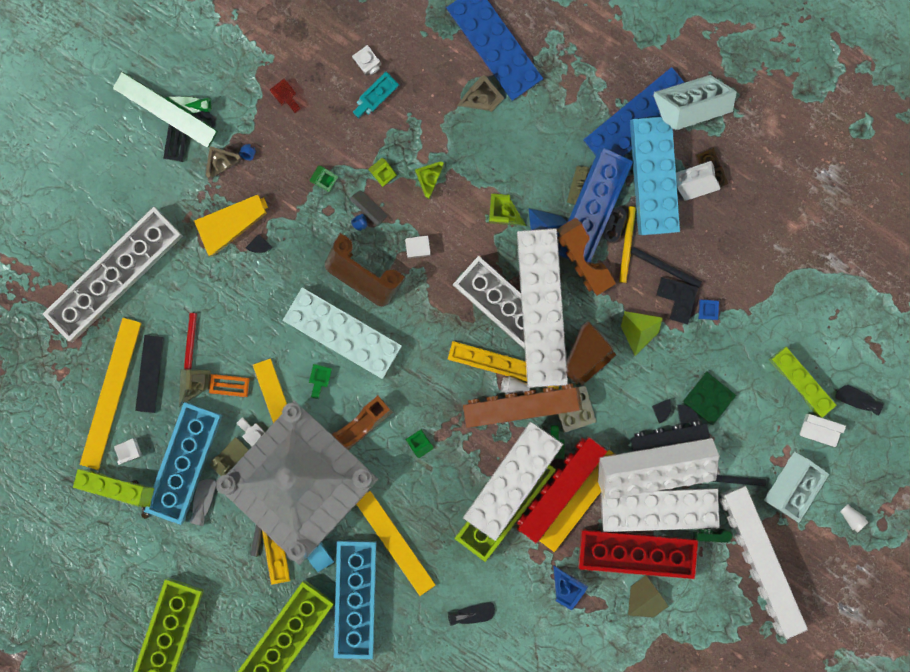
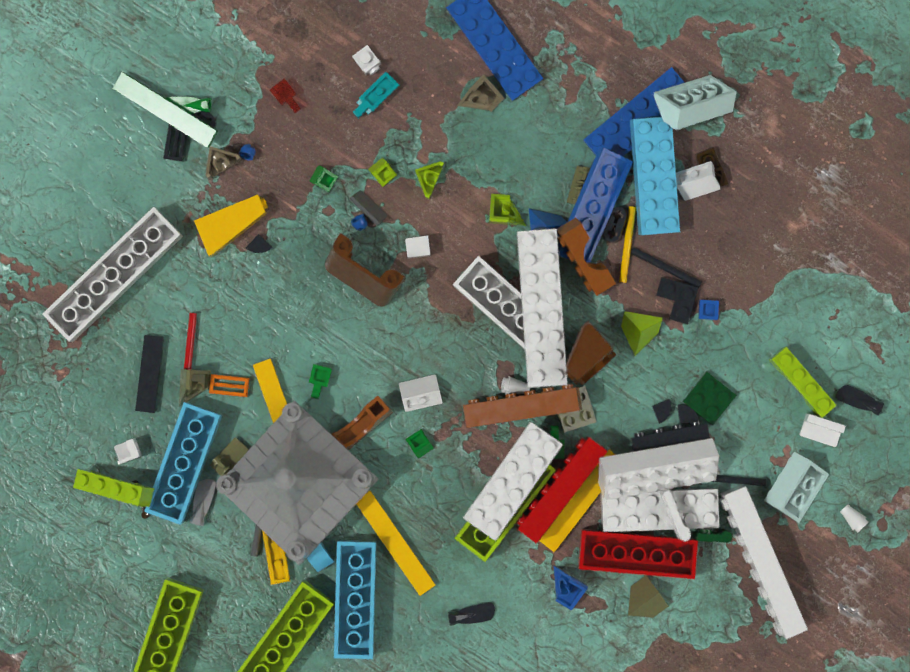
yellow tile [80,318,142,470] -> none
white plate [237,417,265,446] -> none
light aqua brick [282,288,402,379] -> none
yellow tile [447,341,559,390] -> none
none -> white panel [399,375,442,412]
none -> white hinge [659,488,691,542]

